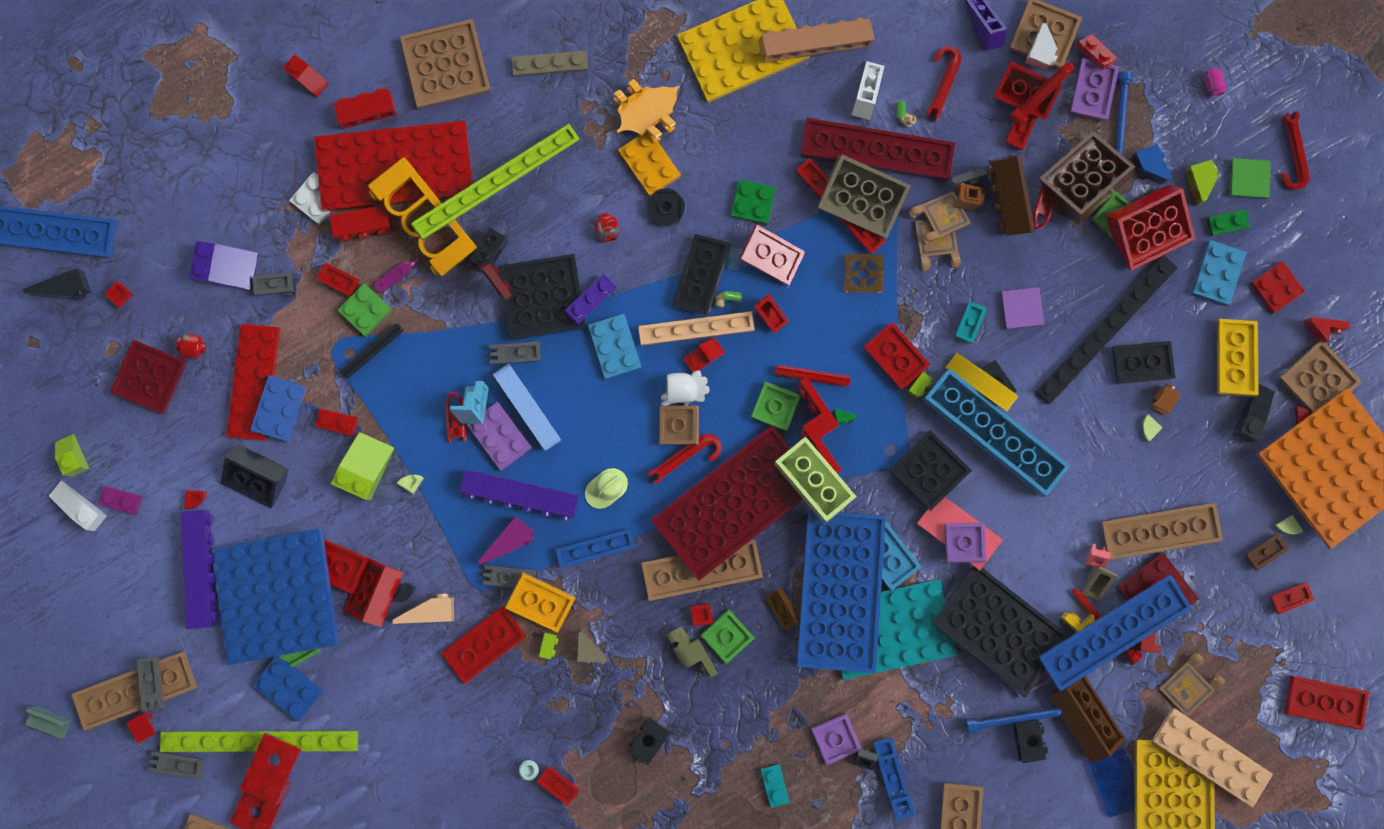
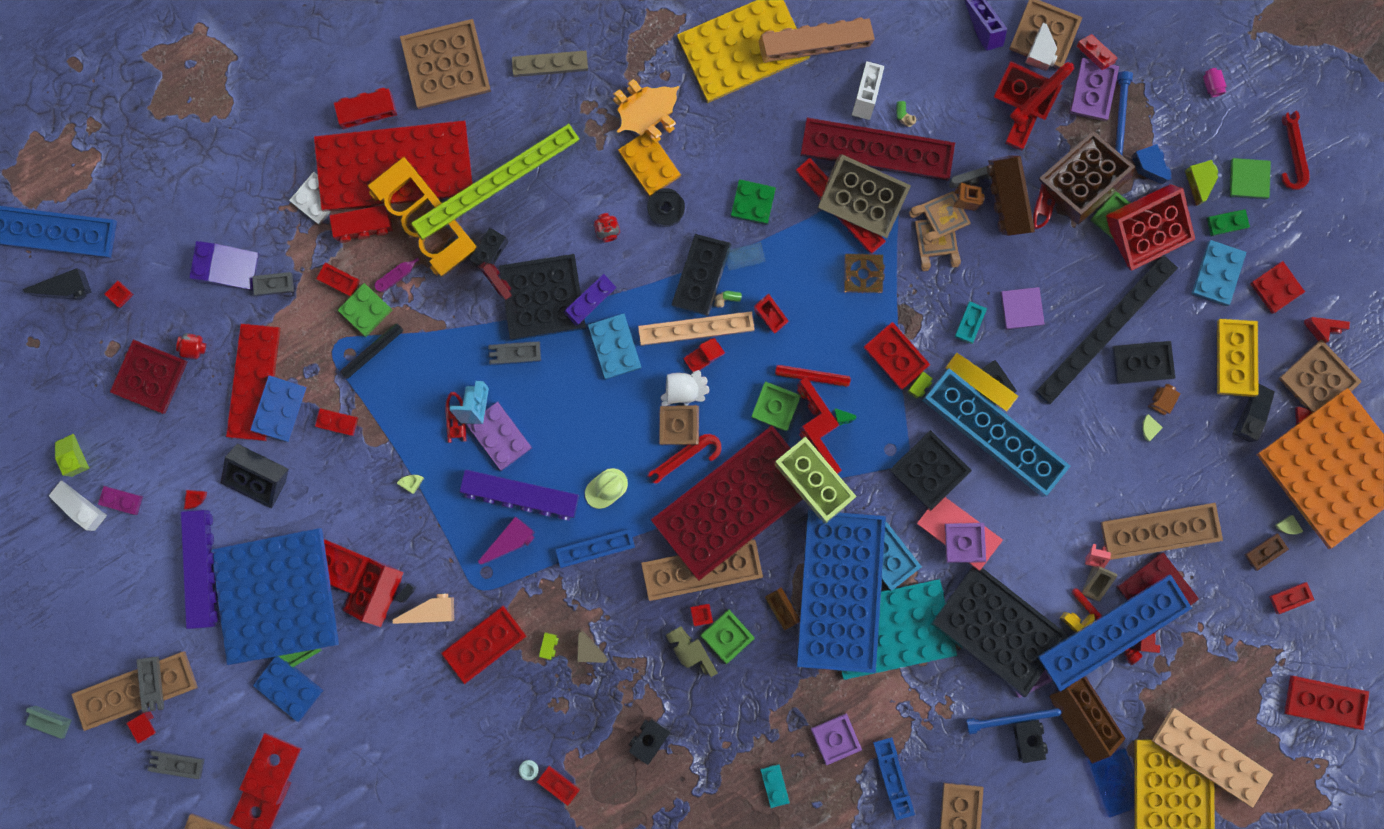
lime plate [160,731,358,752] -> none
red slope [283,54,329,97] -> none
lime slope [331,432,395,500] -> none
dark grey hinge [482,564,536,588] -> none
light blue beam [493,364,561,451] -> none
light orange plate [505,572,575,633] -> none
plate [739,225,805,286] -> none
black plate [853,749,878,770] -> none
red piece [926,46,962,122] -> none
medium nougat flag [1159,653,1225,717] -> none

